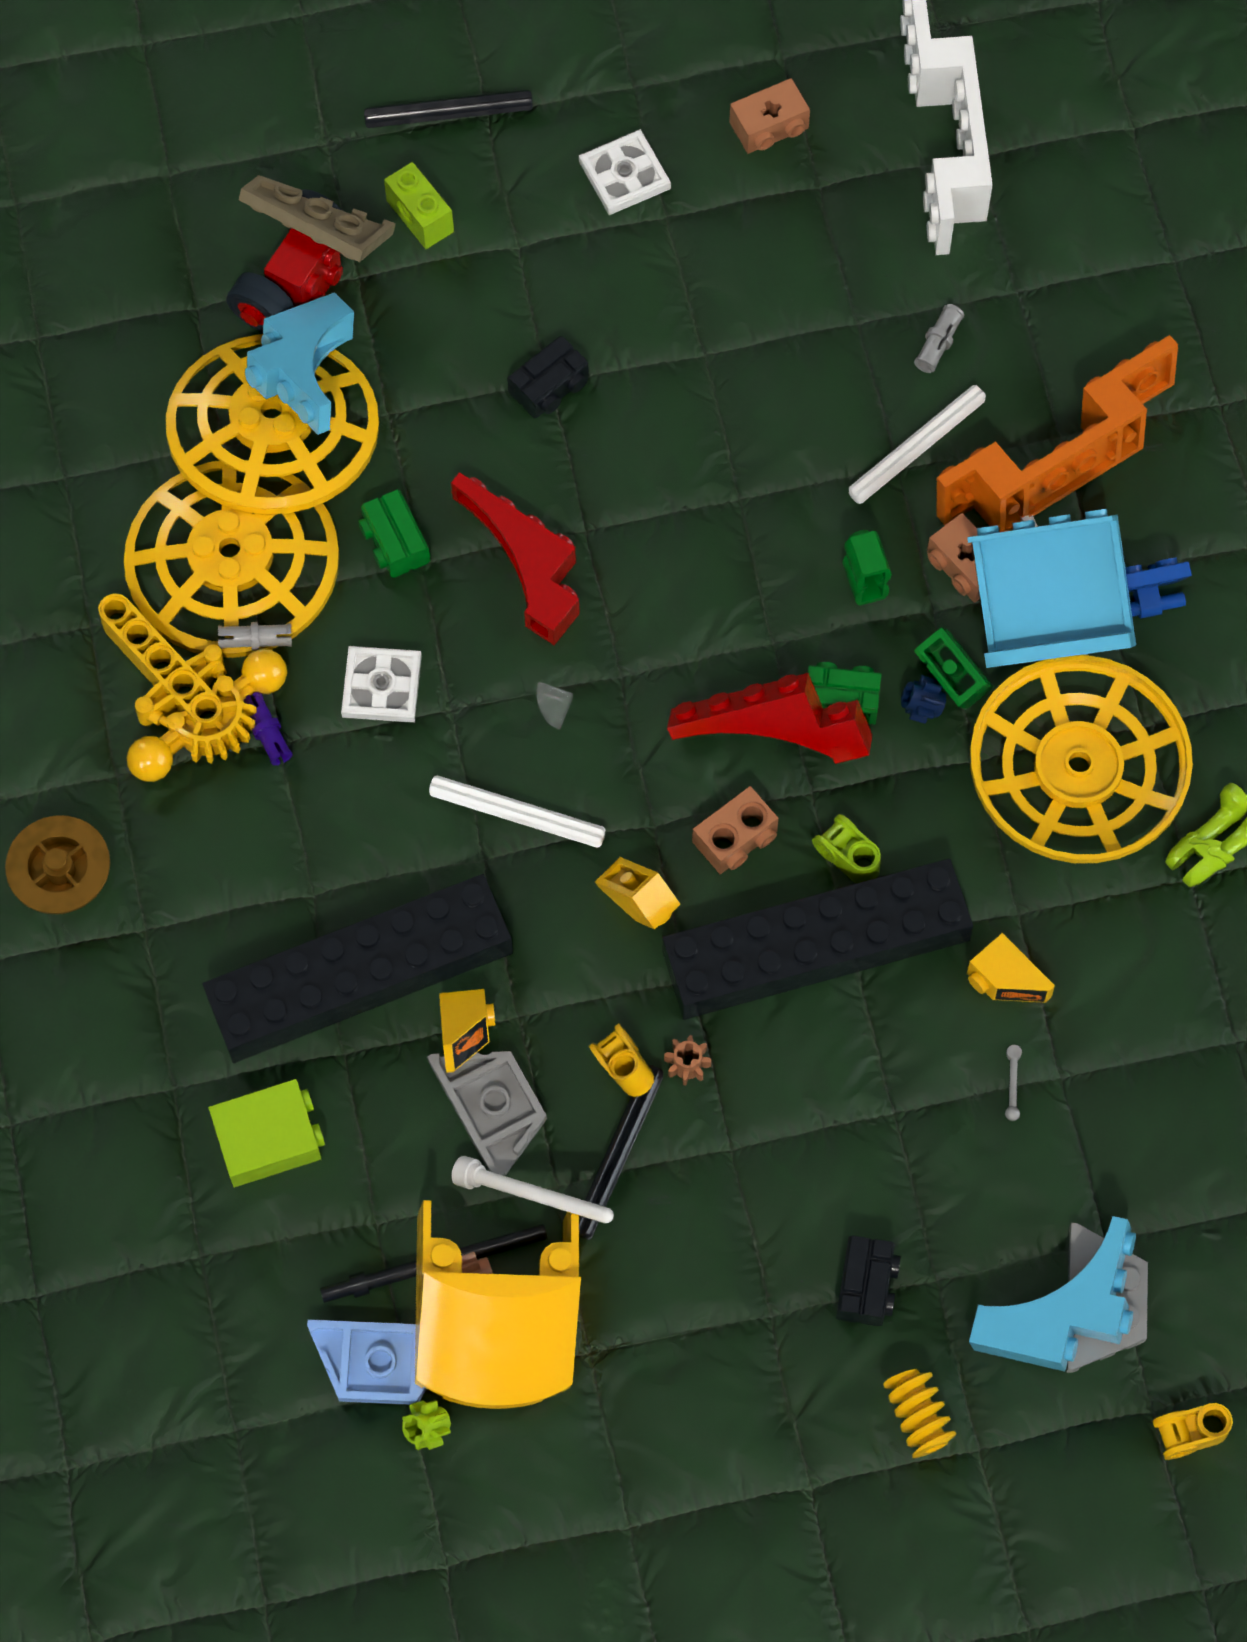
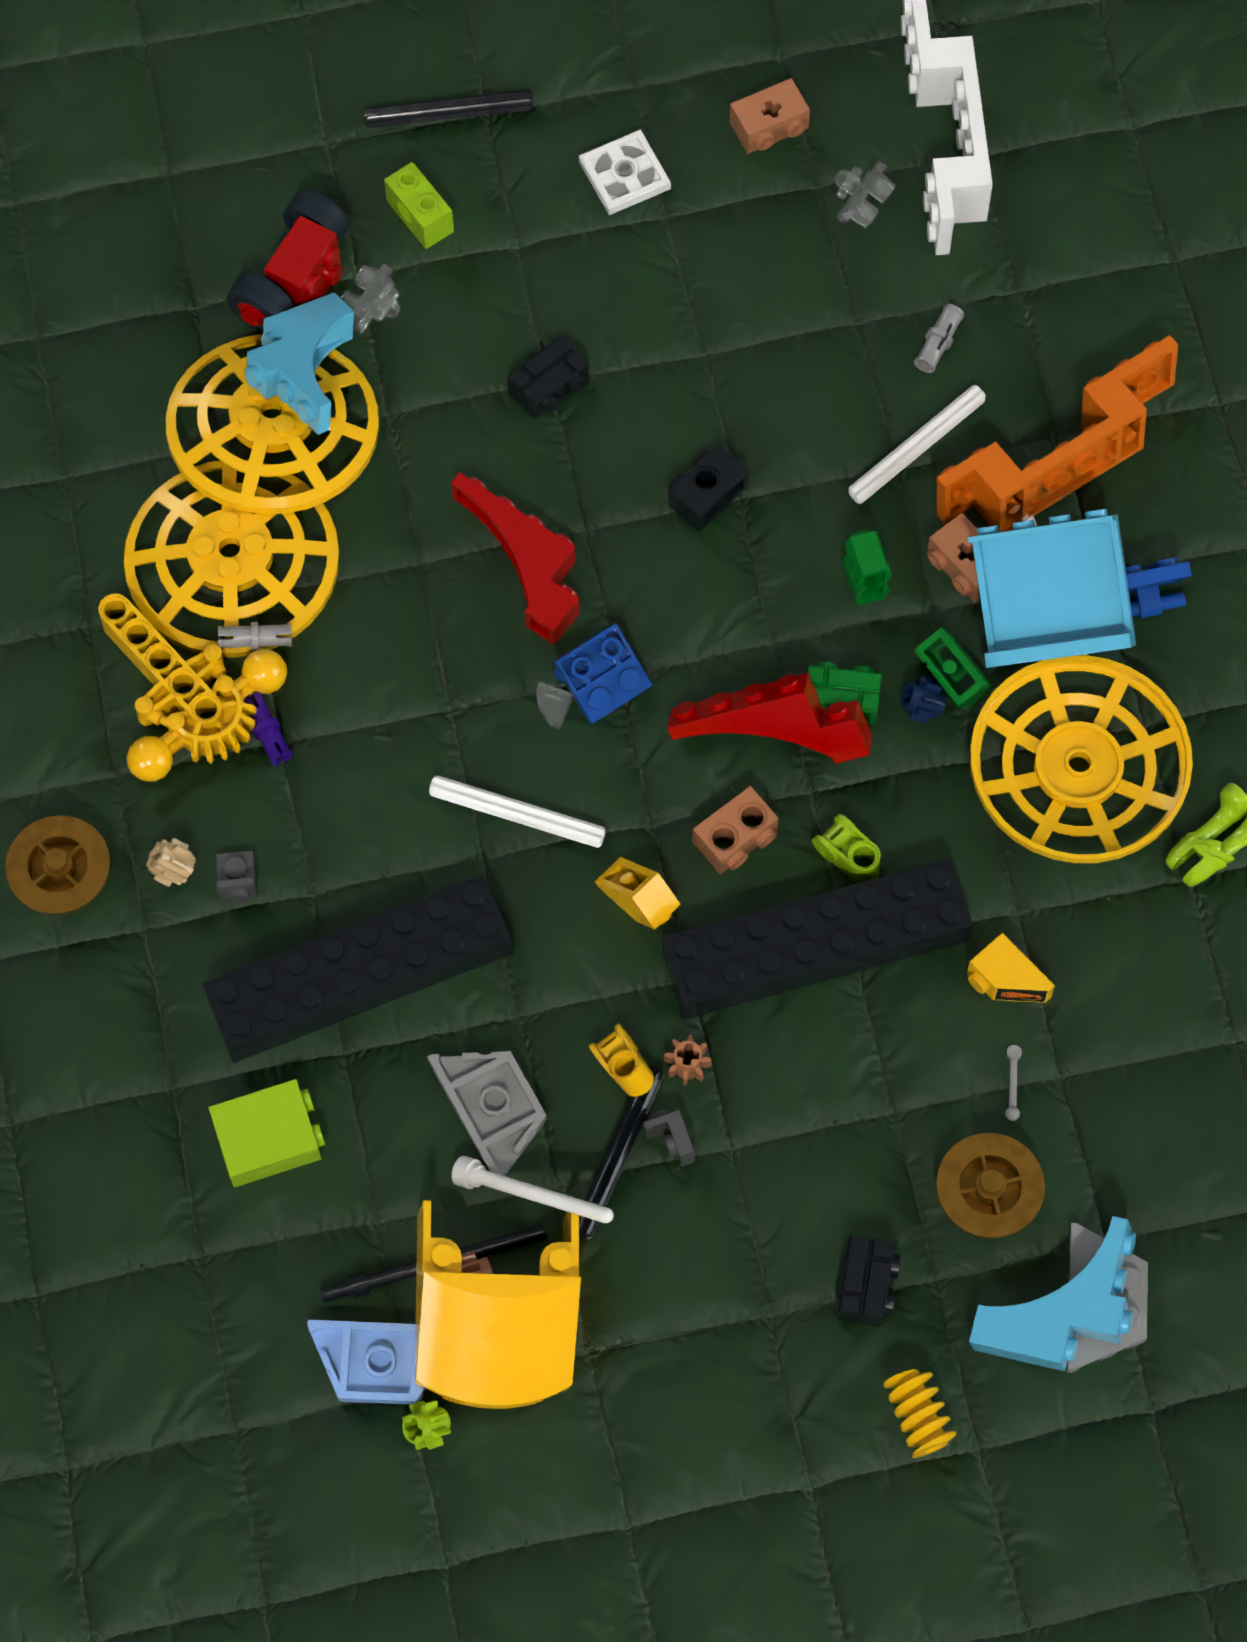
dark tan wing [239,175,396,263] -> none
white piece [341,646,422,723] -> none
green brick [358,490,430,578] -> none
yellow slope [439,989,496,1073] -> none
yellow piece [1152,1403,1233,1460] -> none
none -> tan gear [146,838,196,887]
none -> dark grey bracket [216,851,257,904]
none -> clear hips [341,264,401,333]
none -> blue plate [552,623,653,724]
none -> dark grey bracket [643,1110,695,1167]
none -> black brick [668,444,749,532]
none -> clear hips [835,160,896,228]
none -> pearl gold wheel [936,1133,1045,1238]

